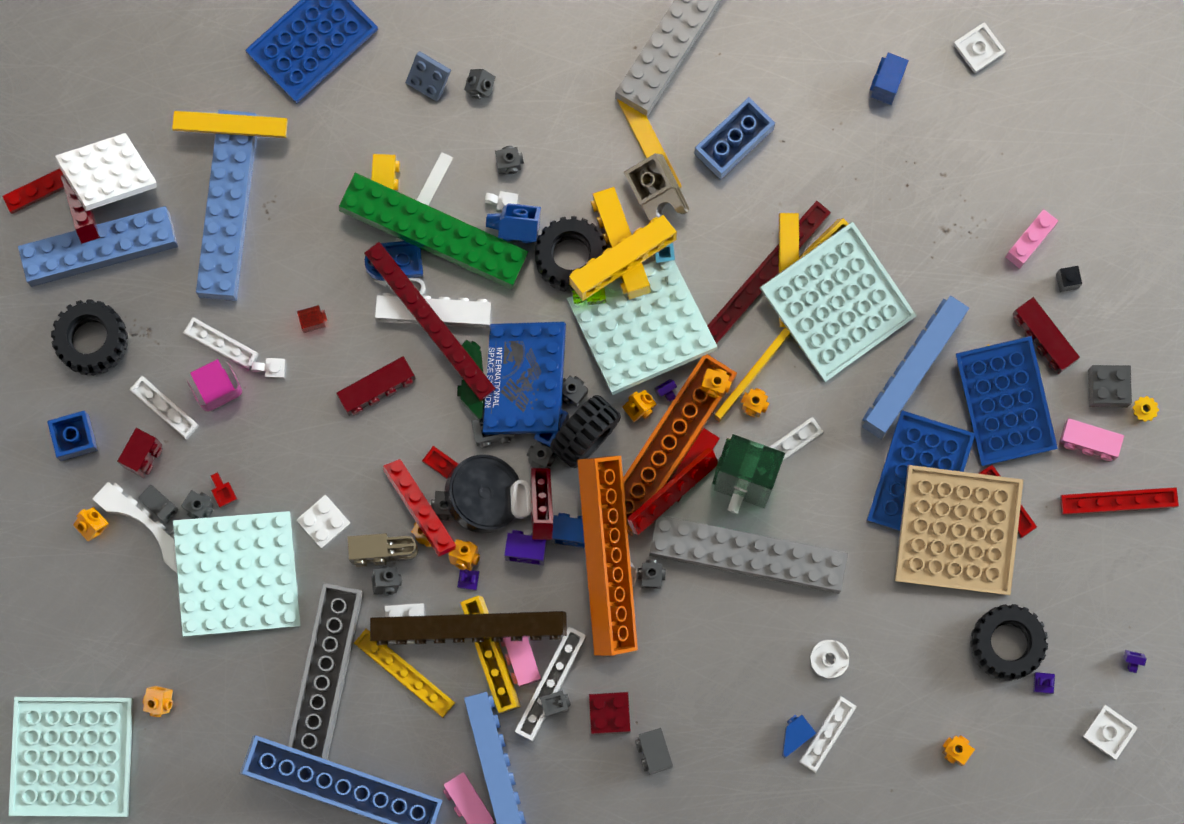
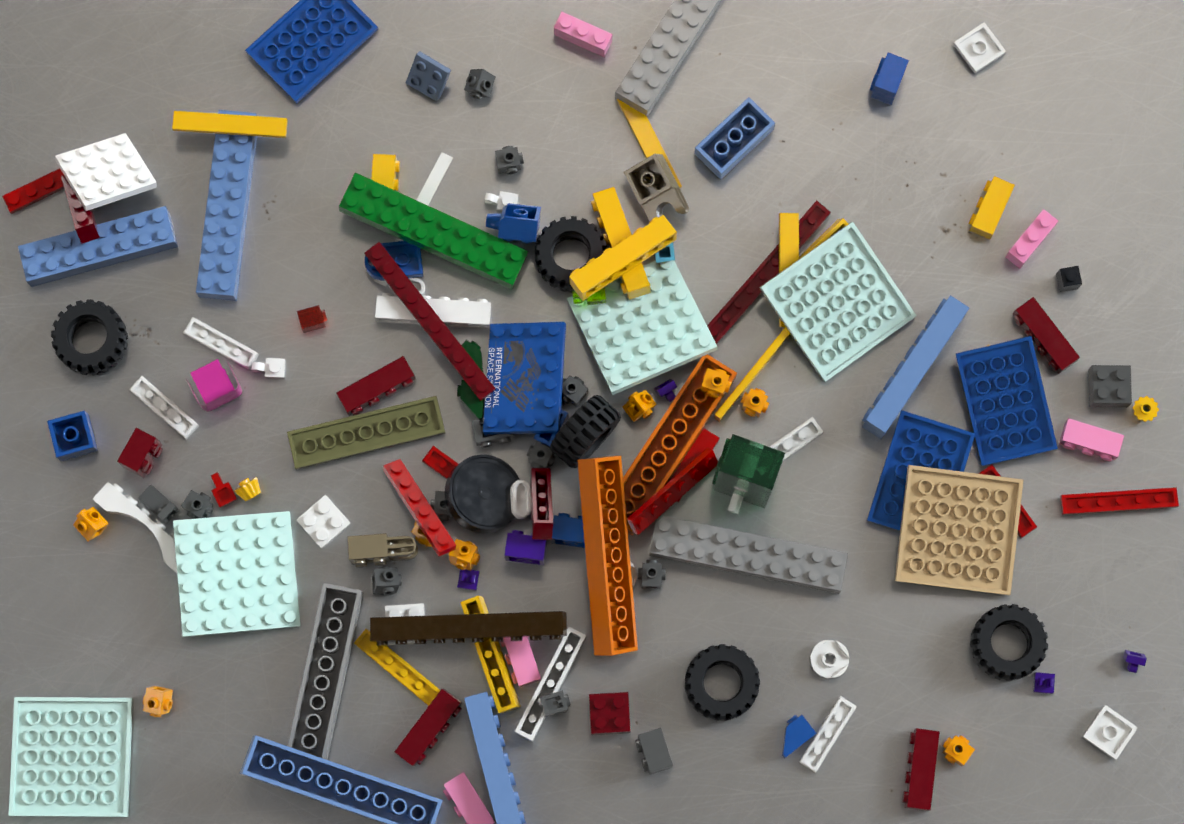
none -> yellow piece [234,477,261,501]
none -> olive plate [287,396,446,470]
none -> dark red brick [394,689,462,766]
none -> bright pink brick [554,12,612,58]
none -> black tyre [685,644,760,721]
none -> dark red brick [902,728,940,811]
none -> yellow brick [968,176,1015,240]

